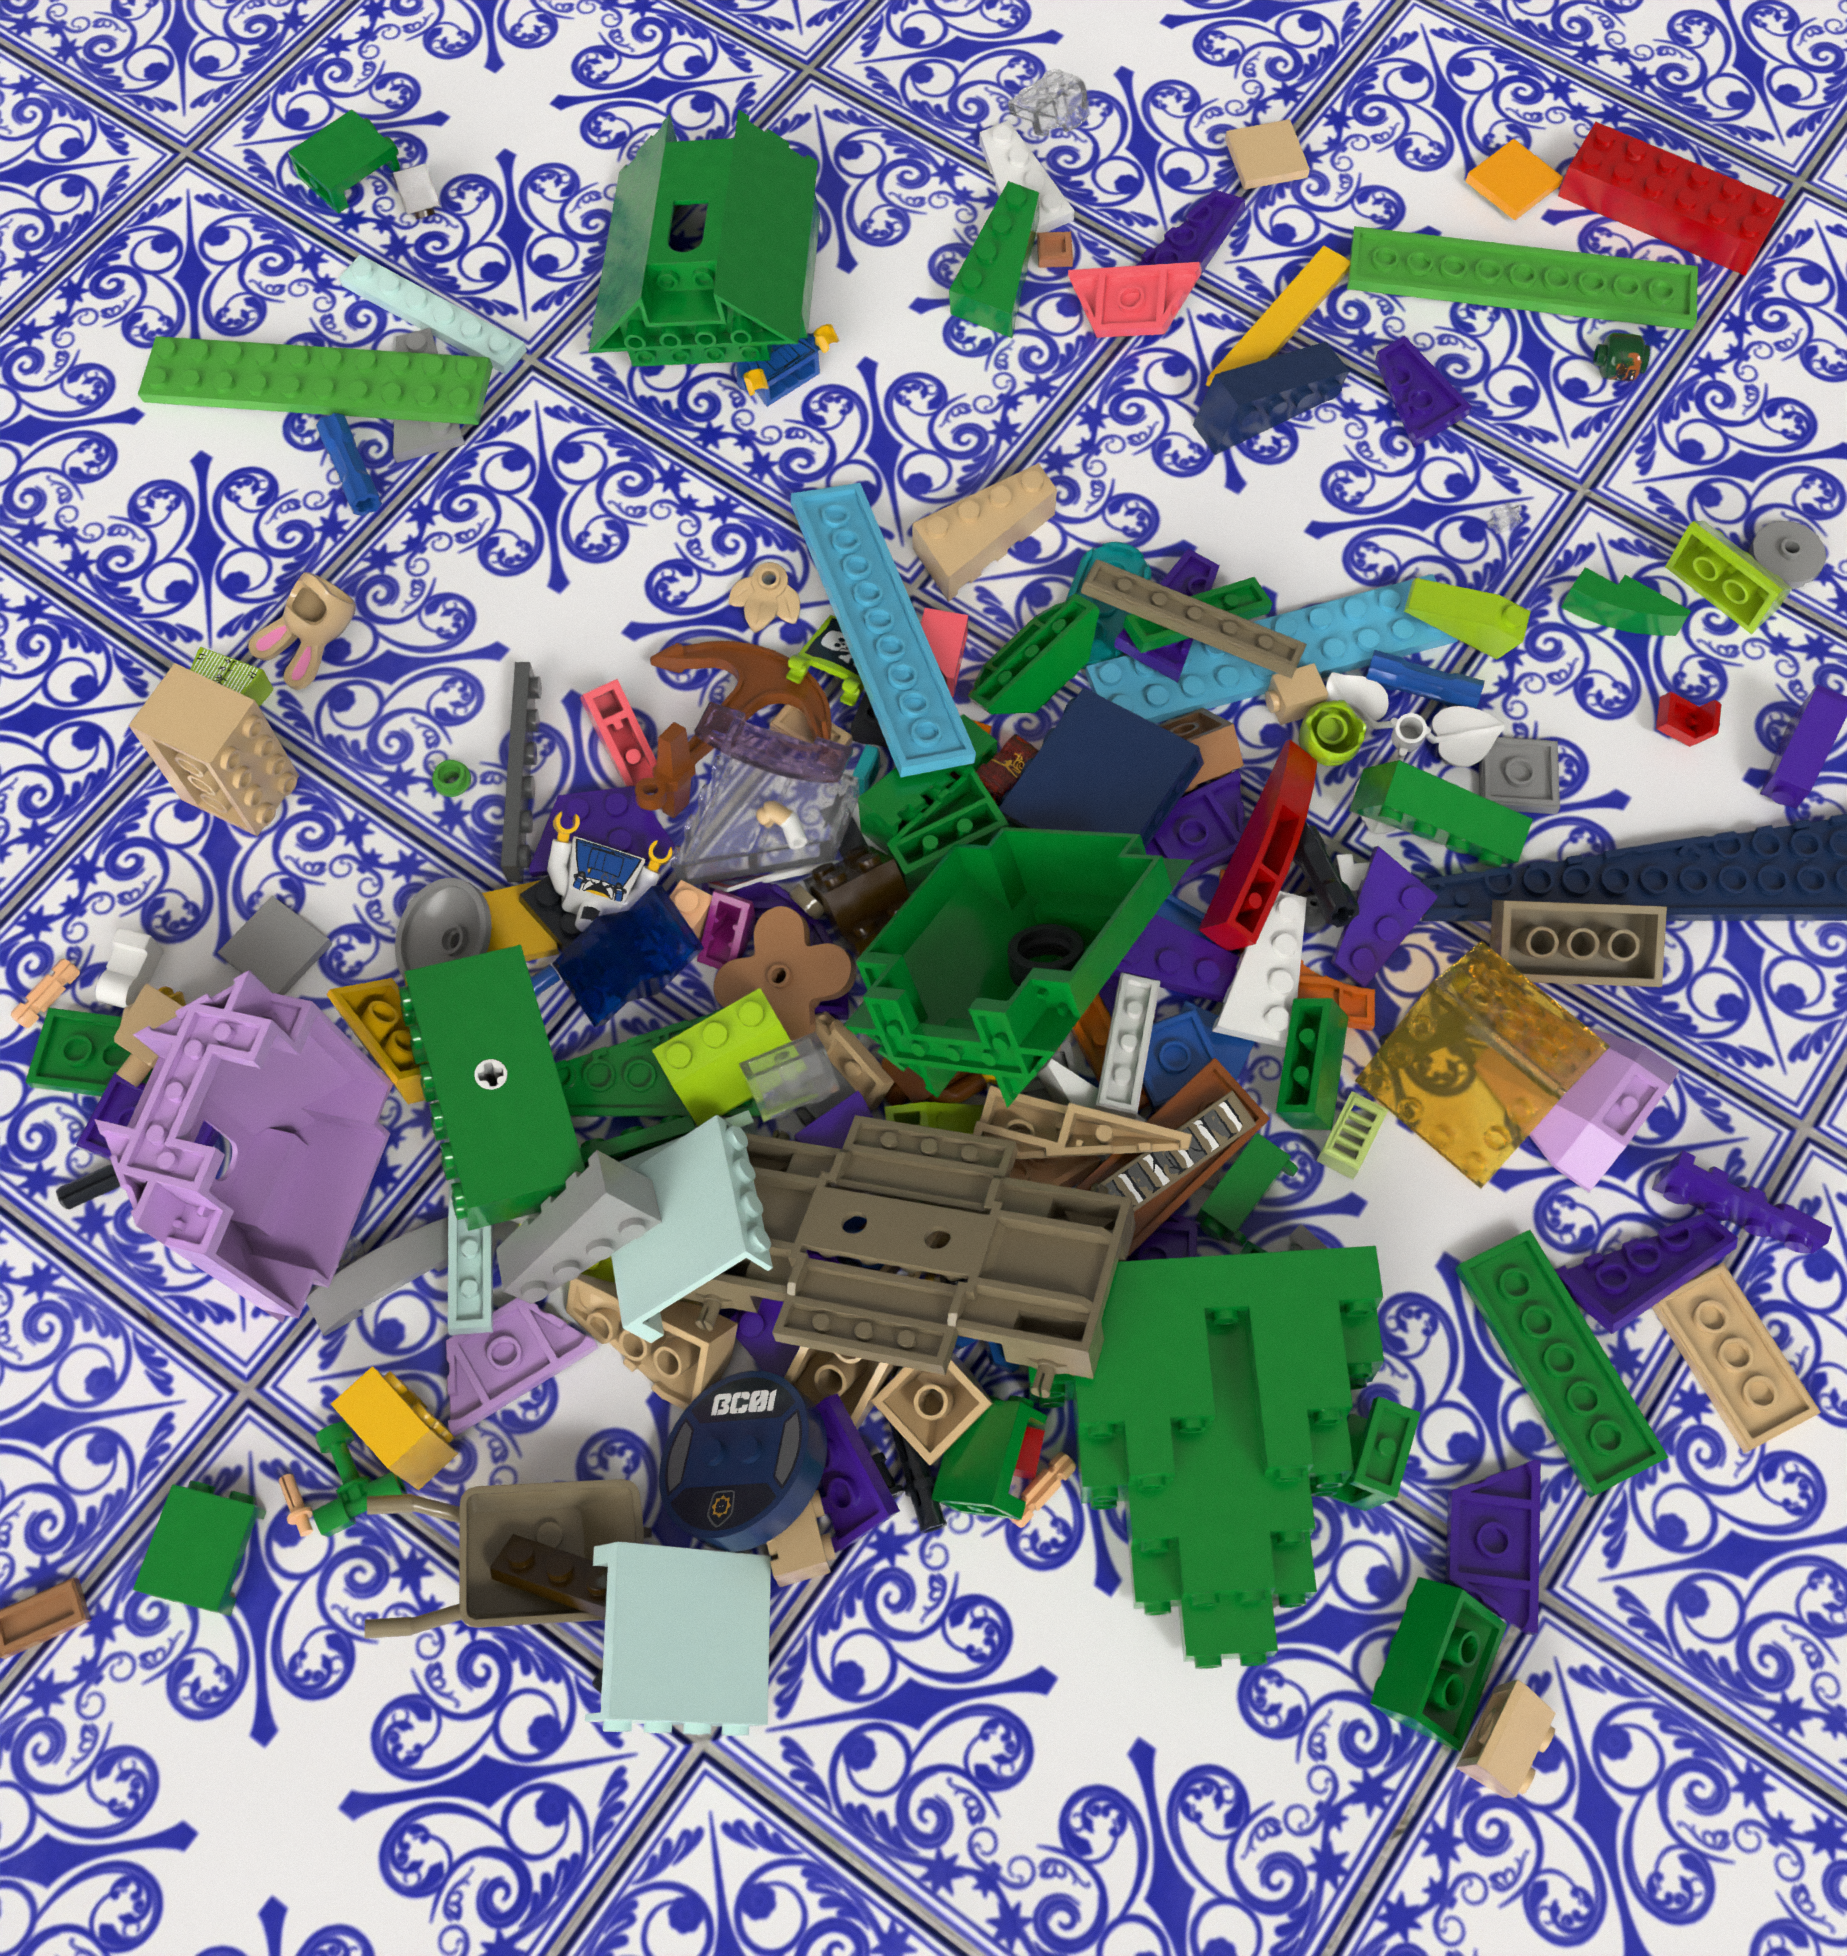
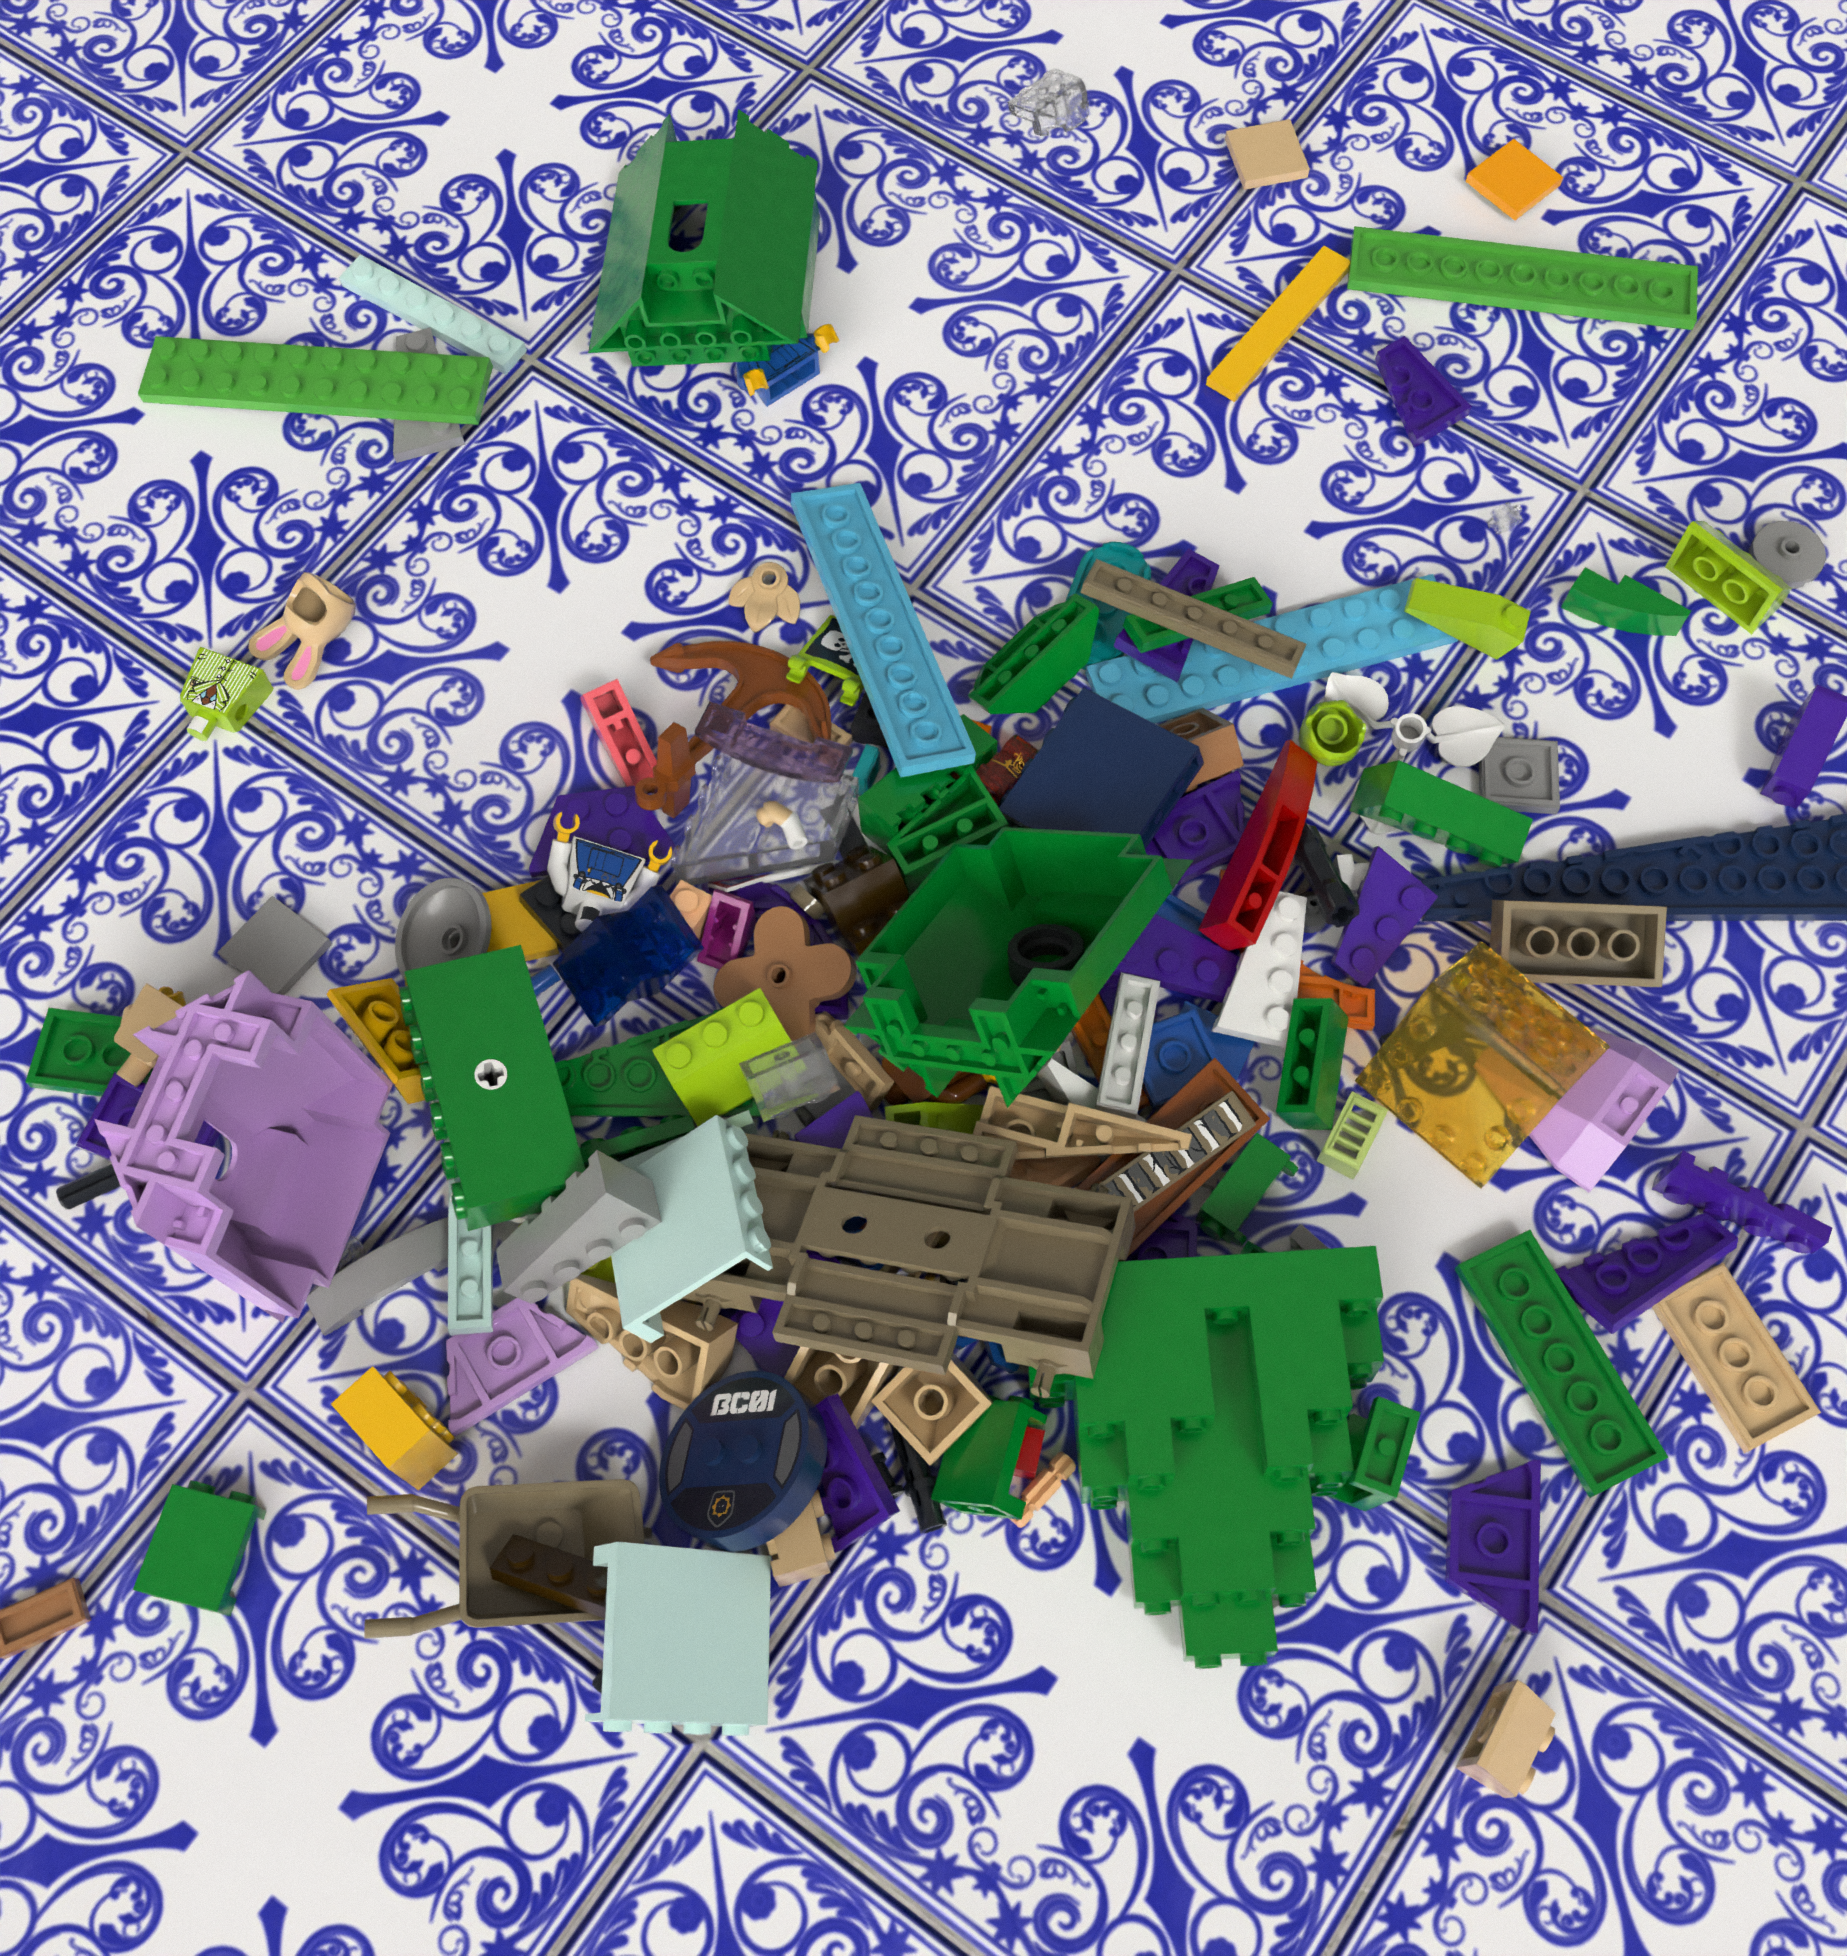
light nougat axle [11,958,80,1028] -> none
white leg [96,928,164,1008] -> none
tan brick [128,663,299,837] -> none
light nougat piece [279,1474,313,1537] -> none
green panel [288,109,401,214] -> none
green bar [312,1421,408,1537] -> none
blue axle [316,413,382,516] -> none
slope [391,163,440,219] -> none
bright green plate [432,760,471,797] -> none
dark grey plate [501,662,542,882] -> none
tan wedge [912,463,1057,602] -> none
coral slope [920,608,968,698] -> none
green wedge [949,181,1039,338] -> none
white wing [979,120,1075,237] -> none
nougat tile [1037,232,1073,268] -> none
coral wing [1068,262,1202,338] -> none
dark purple wing [1136,190,1245,276] -> none
dark blue wedge [1193,342,1350,455] -> none
tan brick [1265,663,1329,725] -> none
blue axle [1366,650,1485,709] -> none
green slope [1370,1577,1507,1752] -> none
red brick [1558,122,1786,276] -> none
dark green head [1593,333,1650,382] -> none
red bracket [1656,692,1722,747] -> none

